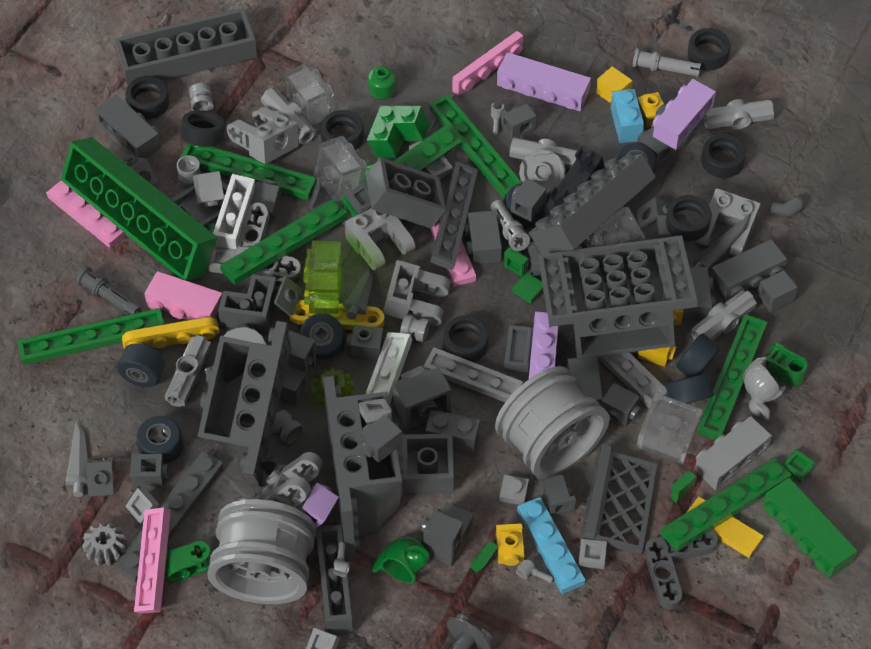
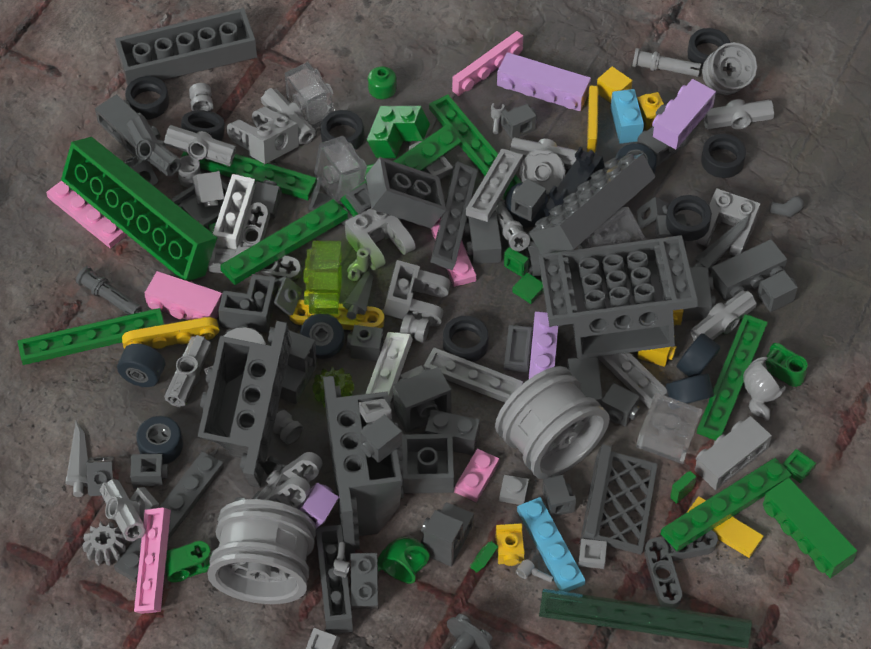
none -> light grey piece [100,479,146,542]
none -> dark grey piece [127,116,182,176]
none -> light grey piece [164,125,236,166]
none -> arm [347,248,369,281]
none -> dark grey brick [351,553,378,610]
none -> bright pink plate [454,449,500,502]
none -> light grey plate [466,149,523,222]
none -> clear green plate [539,589,752,648]
none -> yellow tile [587,86,598,153]
none -> light grey wheel [702,42,757,96]

